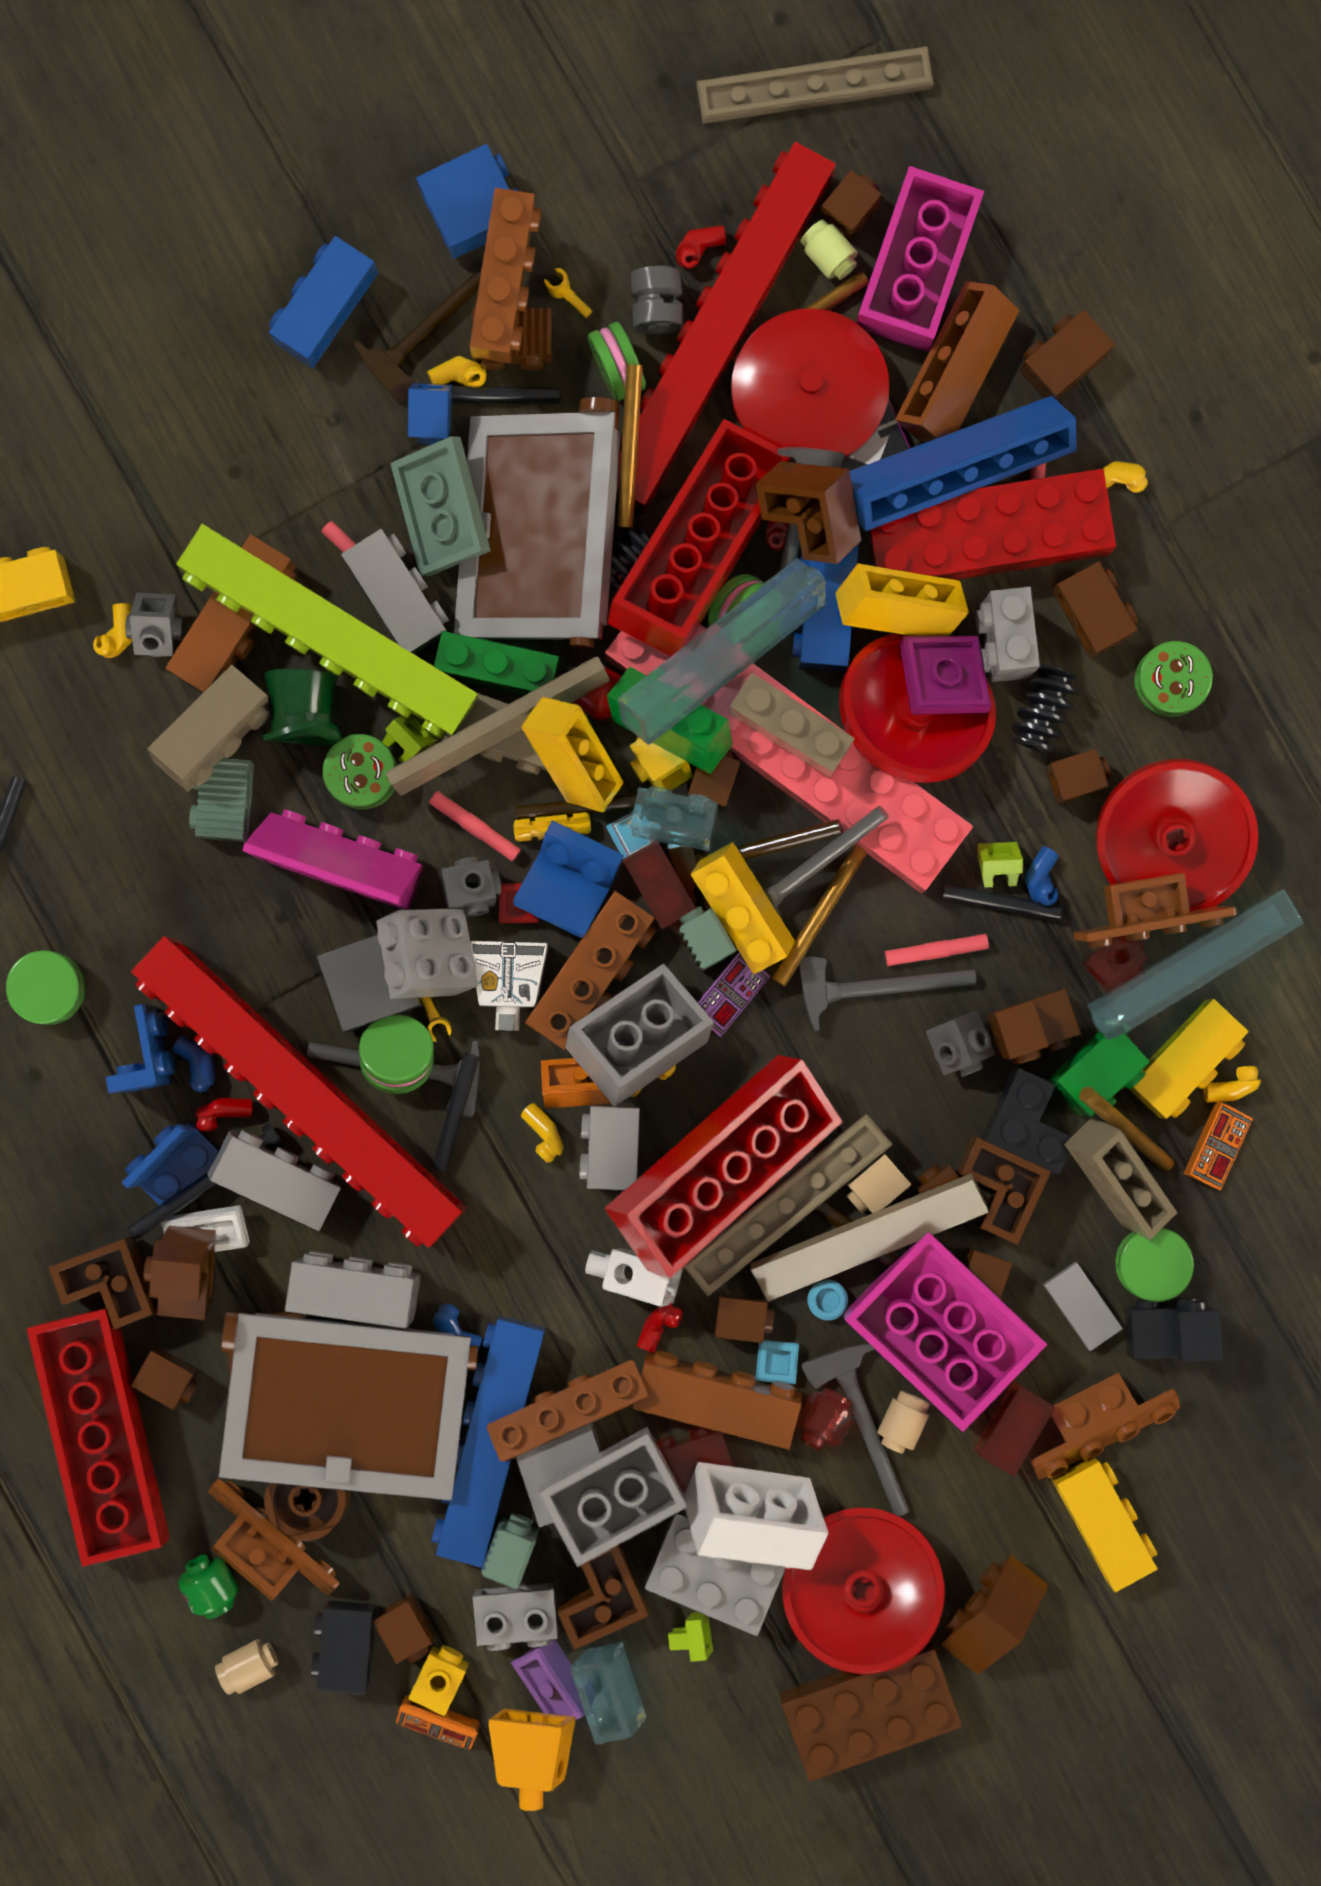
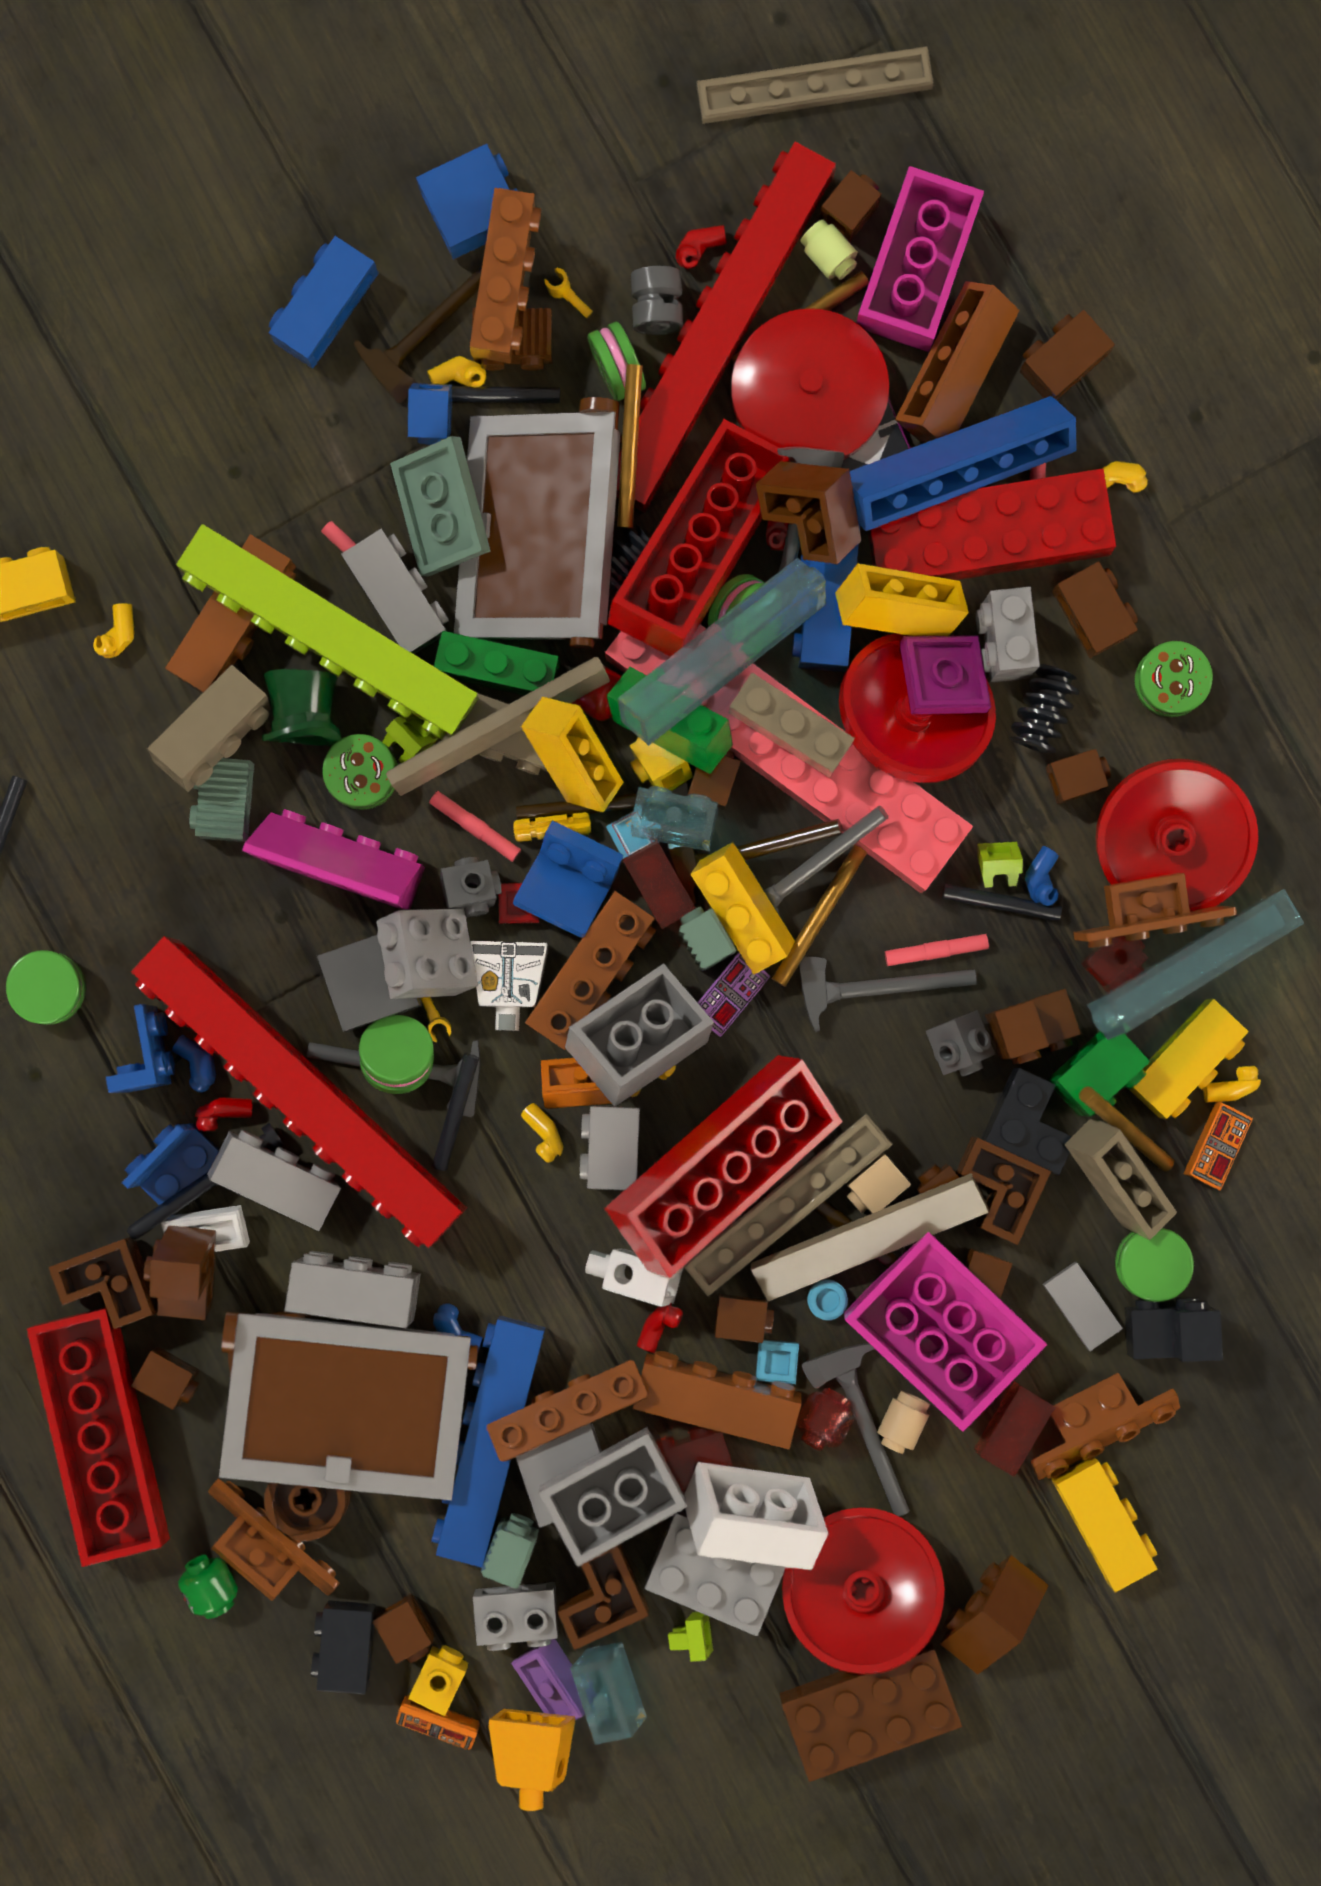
dark grey brick [125,593,185,657] -> none
tan brick [215,1639,279,1695] -> none

